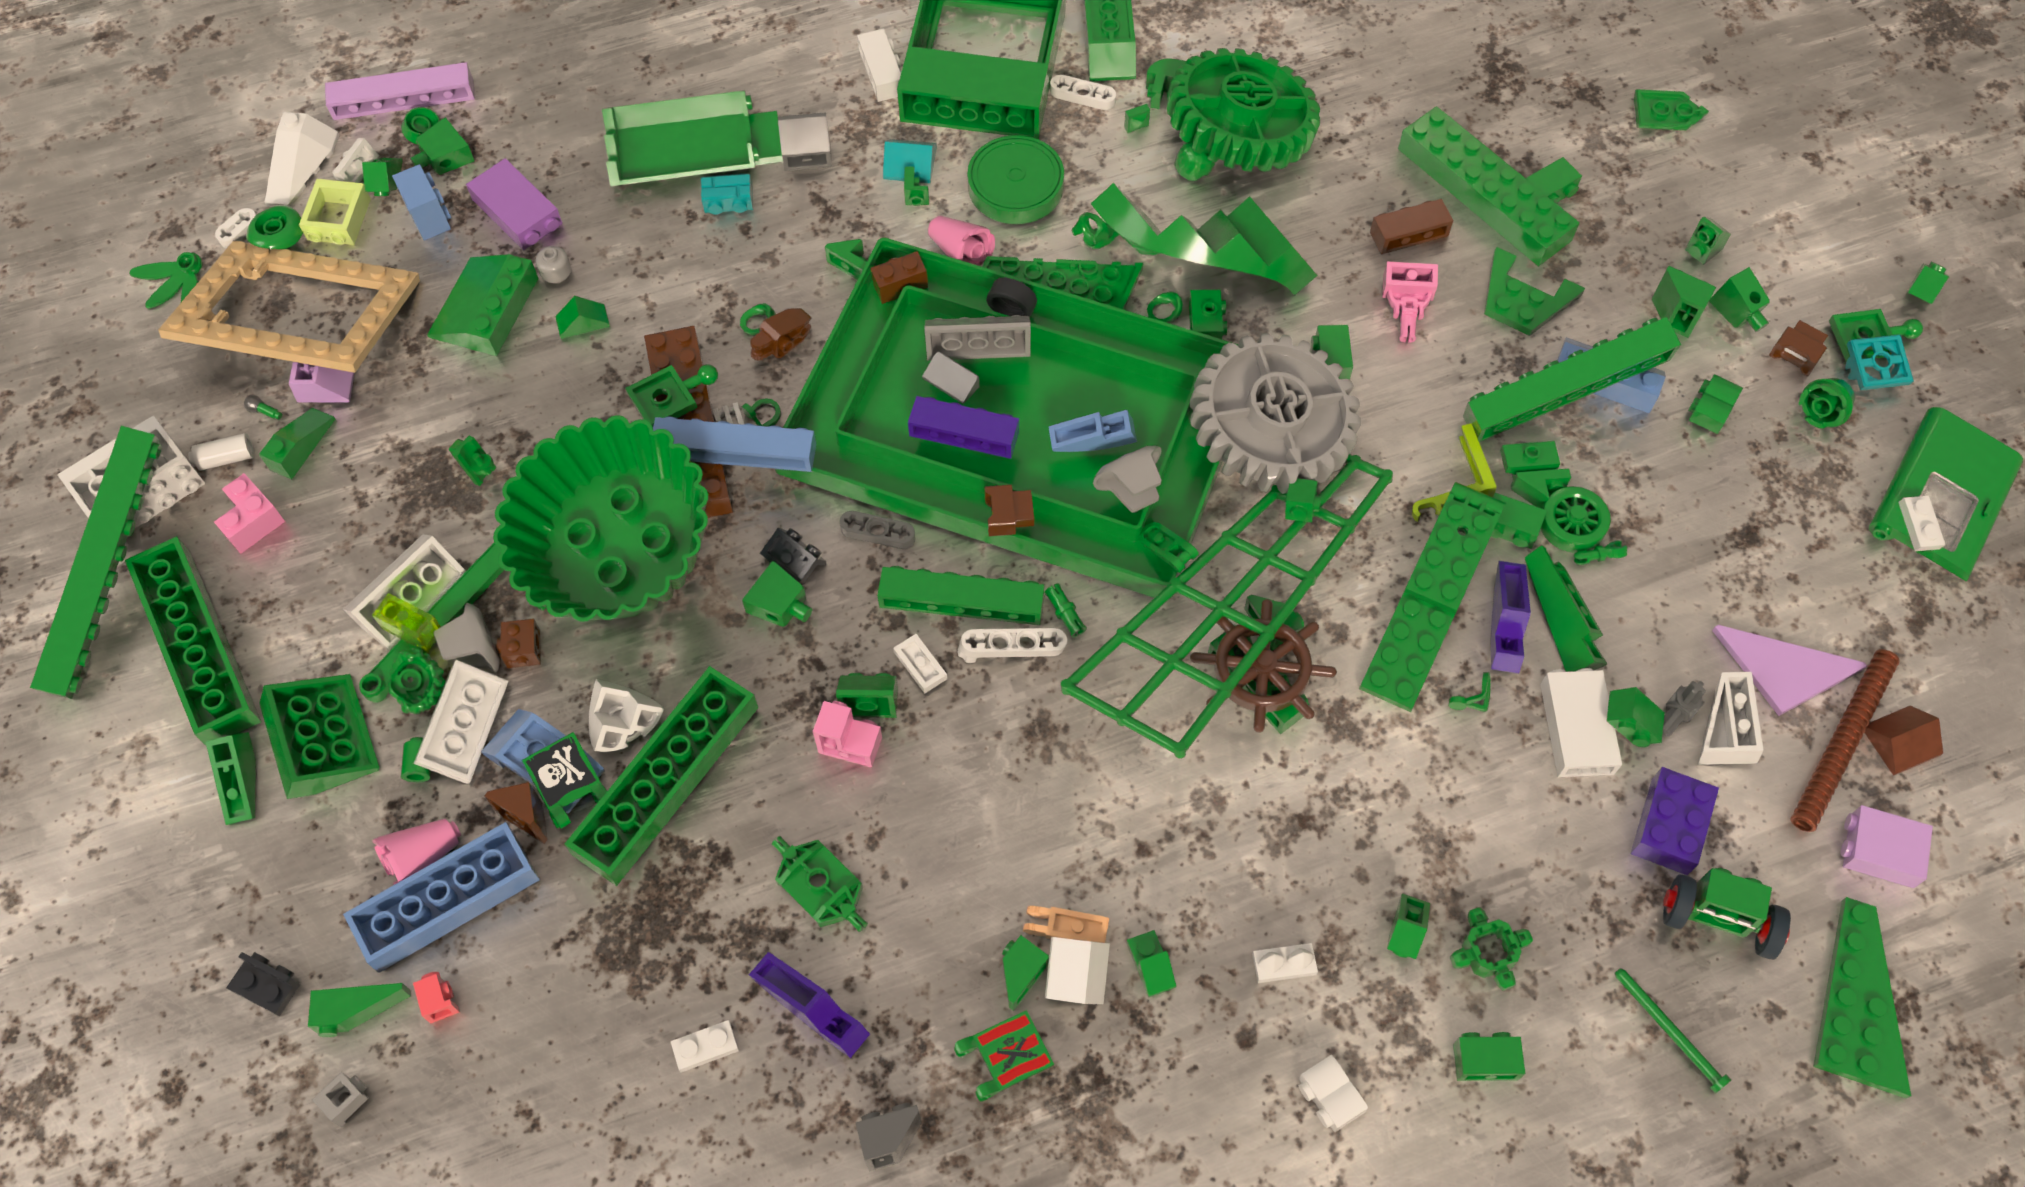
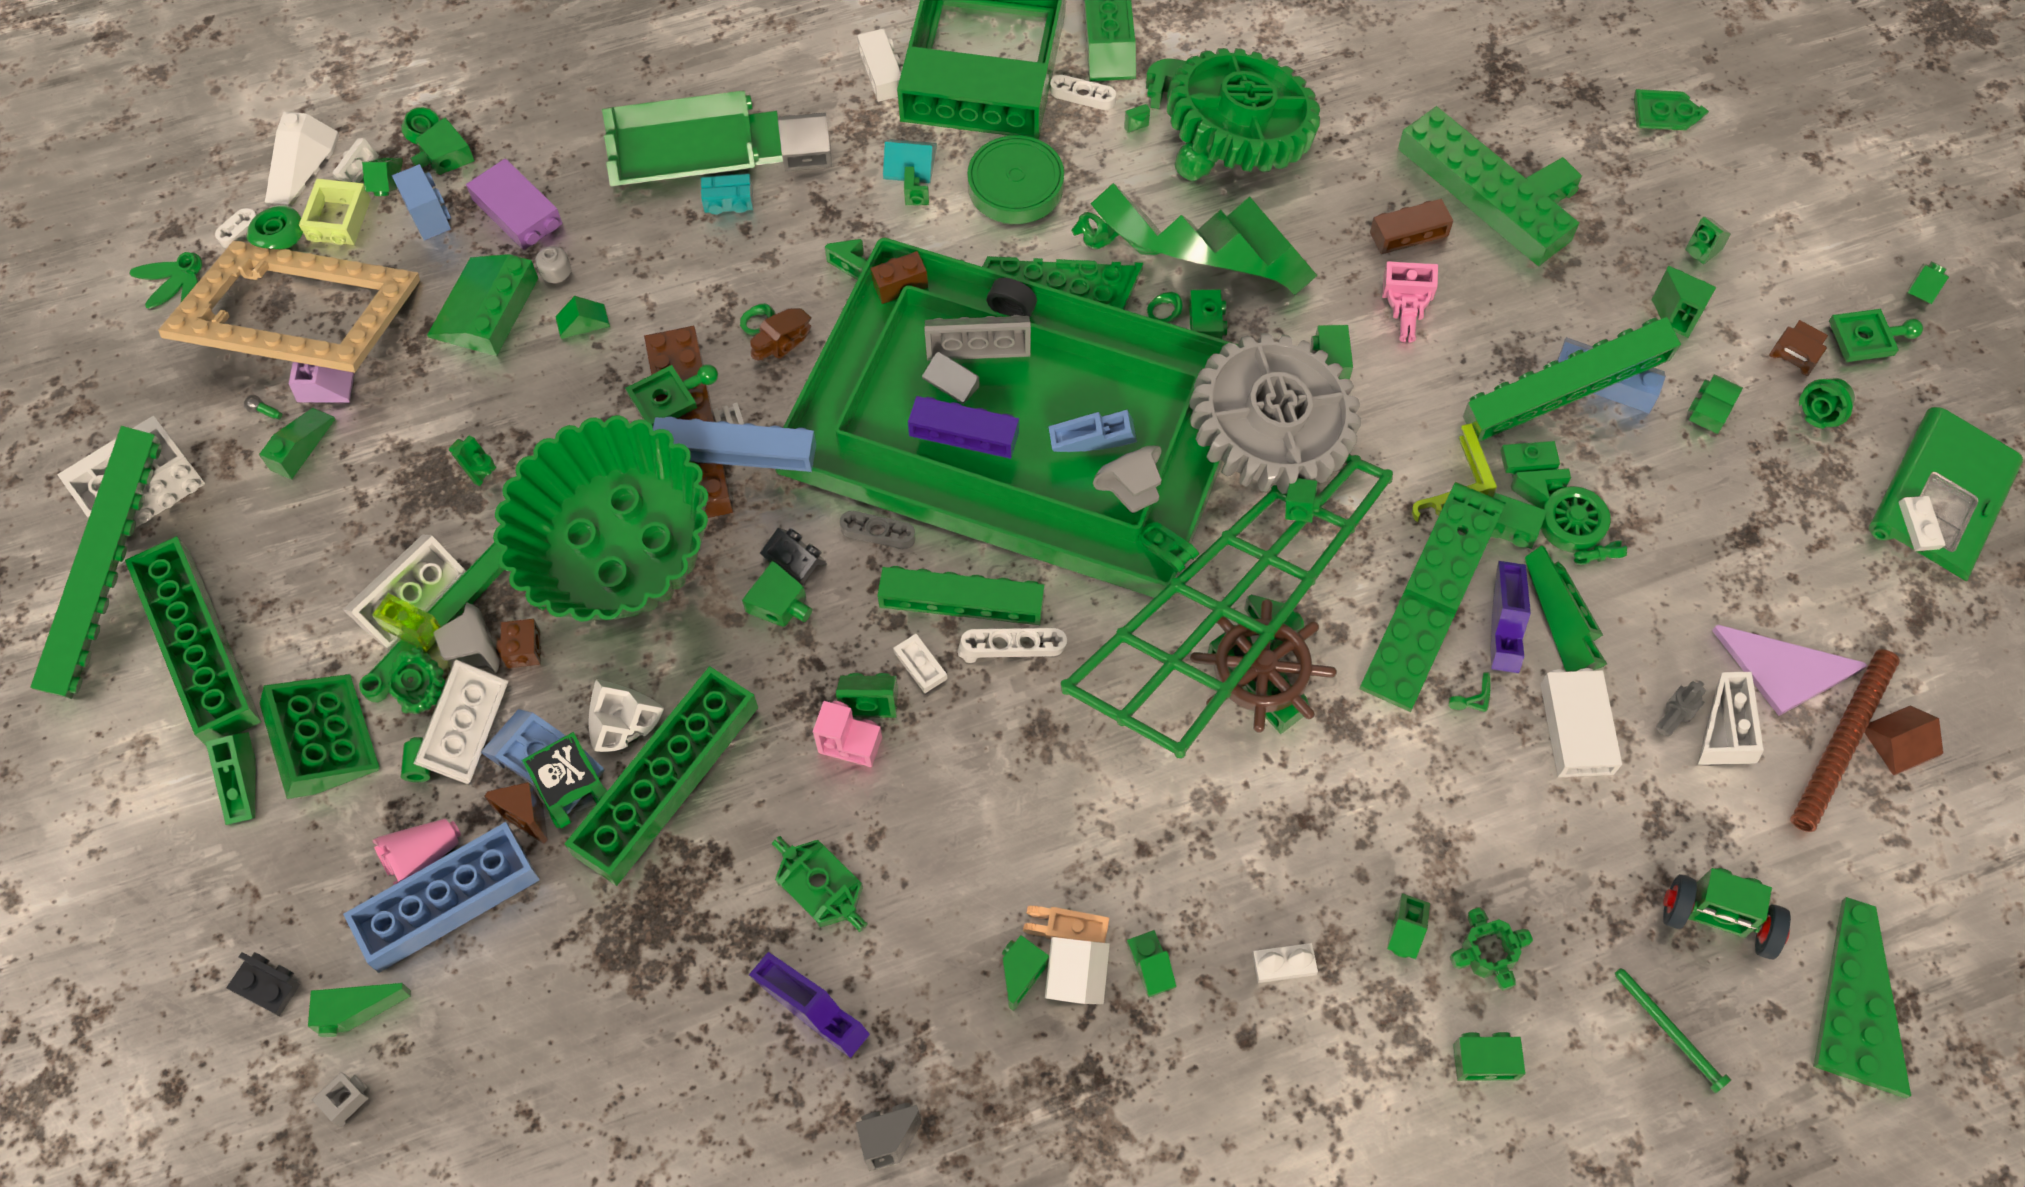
white brick [188,433,254,471] -> none
bright pink brick [214,473,285,554] -> none
lavender brick [325,62,475,120] -> none
coral brick [413,972,460,1024] -> none
white plate [670,1020,739,1072] -> none
green piece [741,398,781,427] -> none
bright pink cone [928,216,995,267] -> none
flag [954,1010,1054,1102] -> none
reddish brown piece [985,485,1034,537] -> none
green pin [1044,583,1087,638] -> none
white brick [1298,1055,1368,1132] -> none
green wing [1484,247,1585,336] -> none
green brick [1607,687,1665,747] -> none
dark purple brick [1630,767,1719,875] -> none
green torso [1709,267,1770,332] -> none
lavender brick [1841,805,1933,888] -> none
teal piece [1845,335,1914,390] -> none

